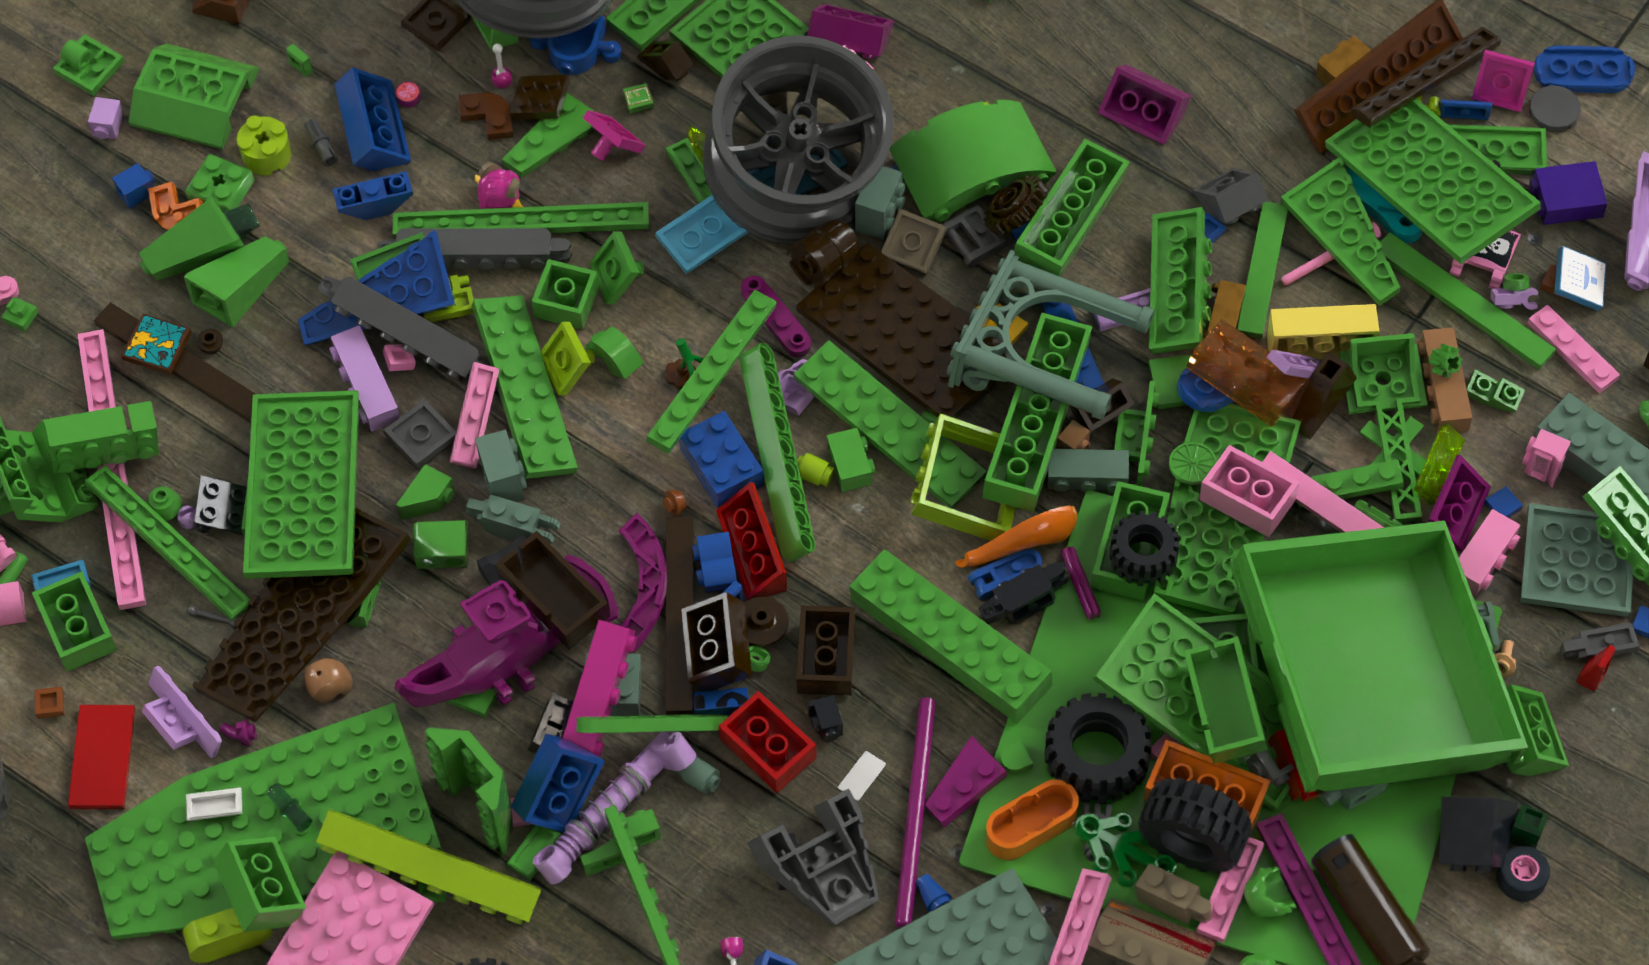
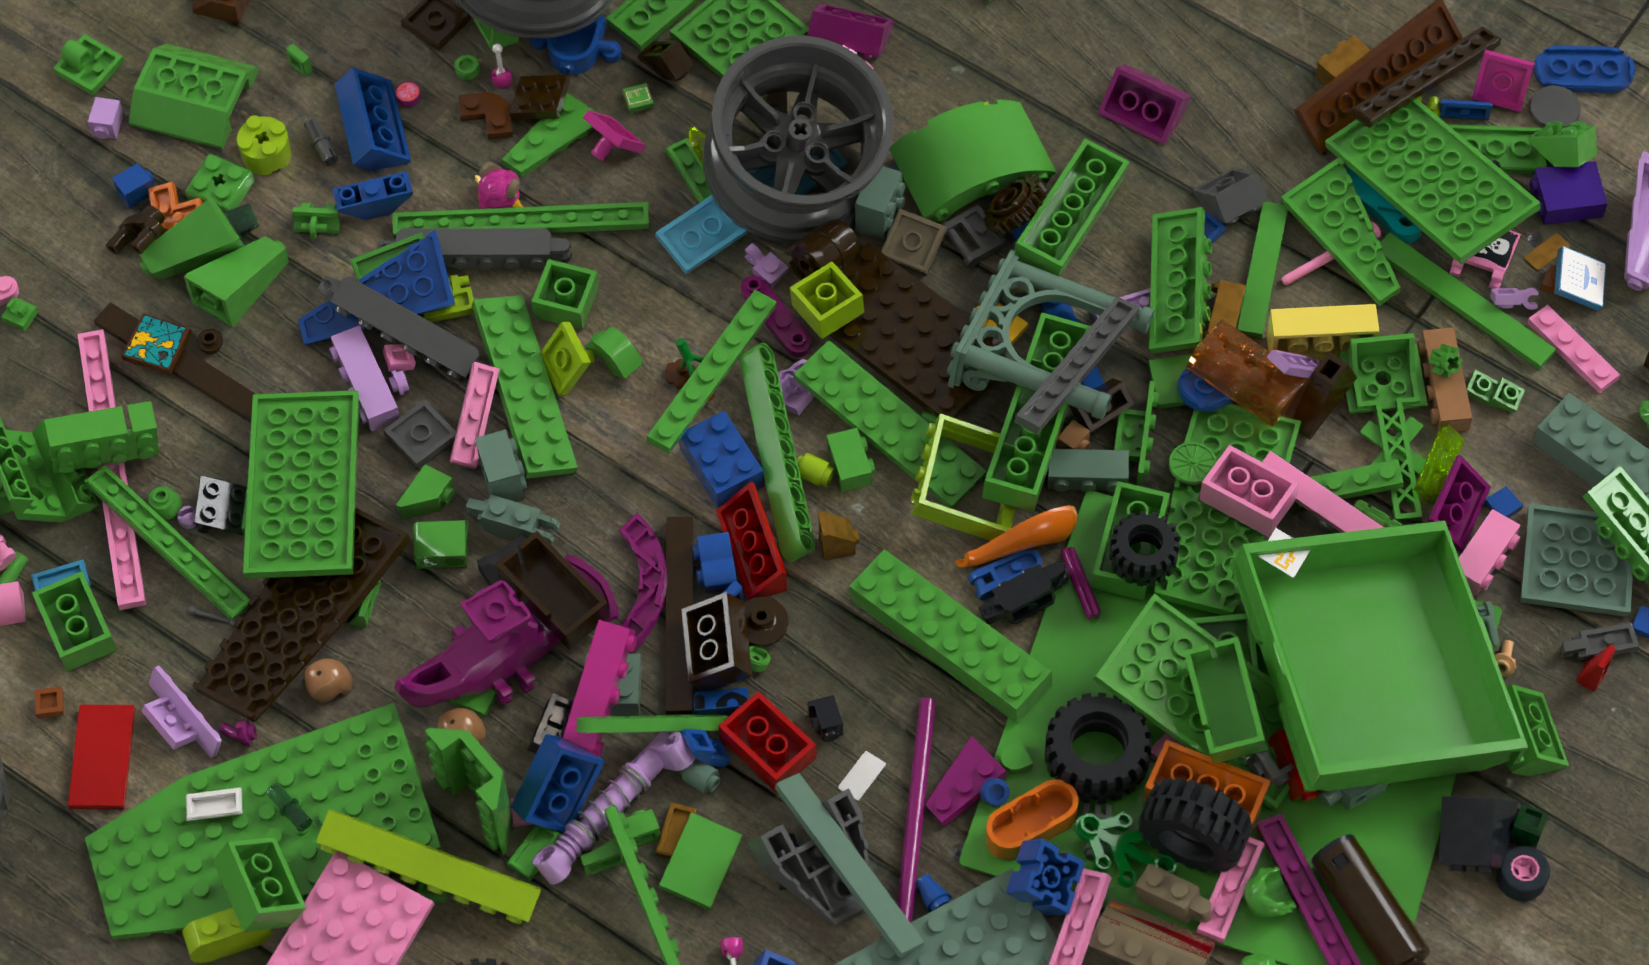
bright green tile [589,231,644,304] -> none
dark orange plate [663,489,686,516] -> none
dark brown brick [796,605,855,695] -> none
bright green tile [1503,273,1529,291] -> none
bright pink window [1522,429,1571,488] -> none
none -> dark brown connector [106,205,166,255]
none -> bright green hips [292,203,341,239]
none -> lavender plate [388,370,409,396]
none -> medium nougat helmet [437,708,486,745]
none -> bright green tile [454,55,480,80]
none -> pearl gold tile [656,803,698,859]
none -> bright green tile [658,812,742,910]
none -> blue slope [681,729,731,767]
none -> lavender plate [745,243,789,288]
none -> sand green tile [775,773,925,959]
none -> lime brick [790,262,864,339]
none -> pearl gold slope [818,511,860,561]
none -> blue tile [980,778,1010,806]
none -> blue brick [1006,839,1085,916]
none -> dark grey plate [1014,296,1140,435]
none -> white sticker [1258,528,1310,578]
none -> pearl gold sticker [1524,233,1570,270]
none -> bright green slope [1528,121,1598,167]

